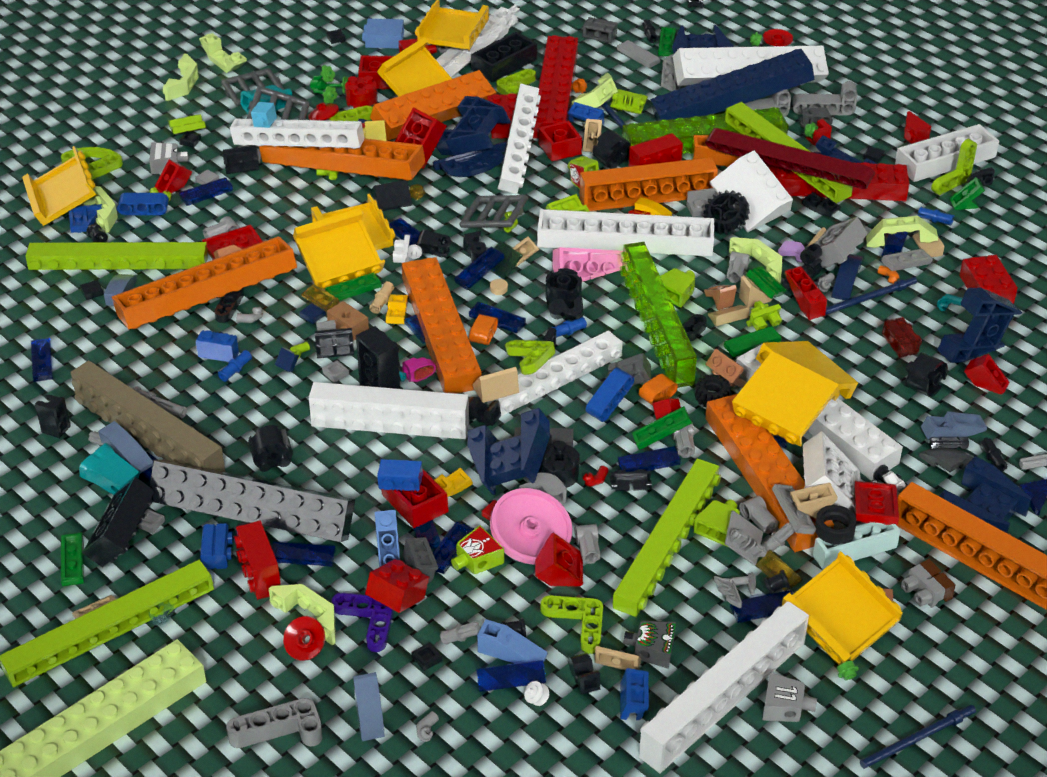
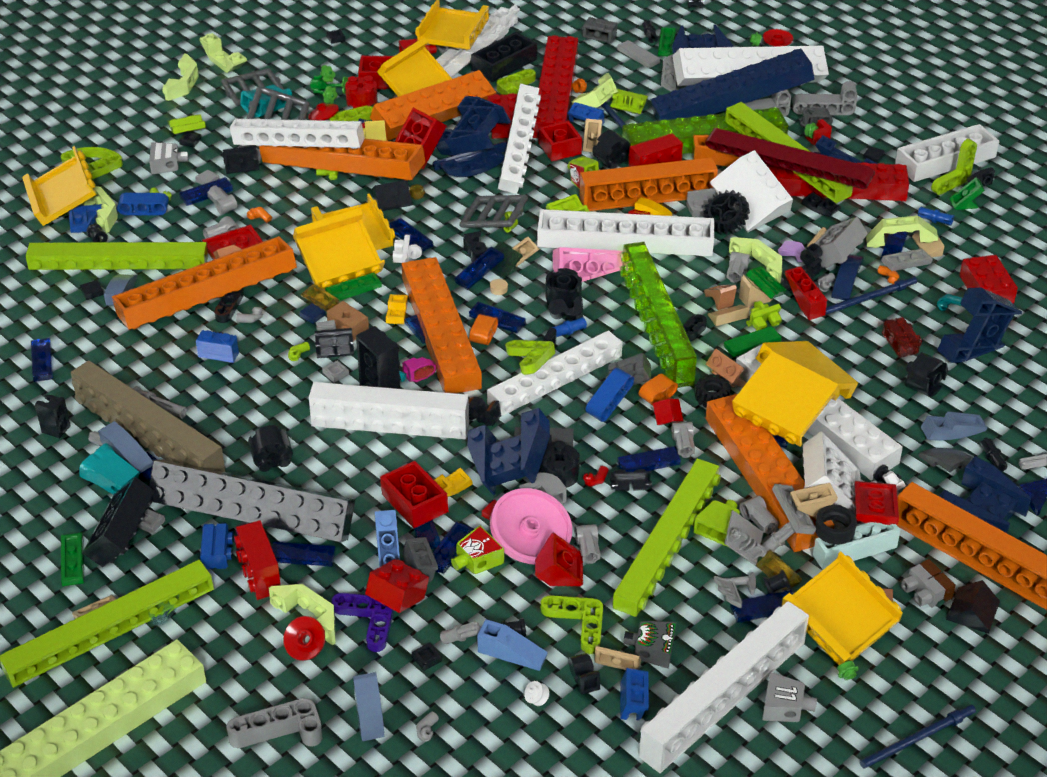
red slope [154,159,192,194] -> none
blue pin [218,350,252,382] -> none
medium azure brick [251,102,277,128] -> none
dark blue tile [275,347,299,373] -> none
medium blue brick [362,19,404,48] -> none
tan pin [369,281,395,314] -> none
blue brick [377,459,423,492] -> none
black piece [416,230,451,258] -> none
tan slope [473,367,519,403] -> none
clear blue tile [476,660,546,692] -> none
green tile [632,406,692,450] -> none
lime torso [653,268,695,308] -> none
red slope [904,111,931,144] -> none
black axle [929,437,969,449] -> none
red slope [964,354,1010,395] -> none
none -> light grey piece [207,185,237,214]
none -> orange arm [247,207,272,223]
none -> black slope [946,580,1000,634]

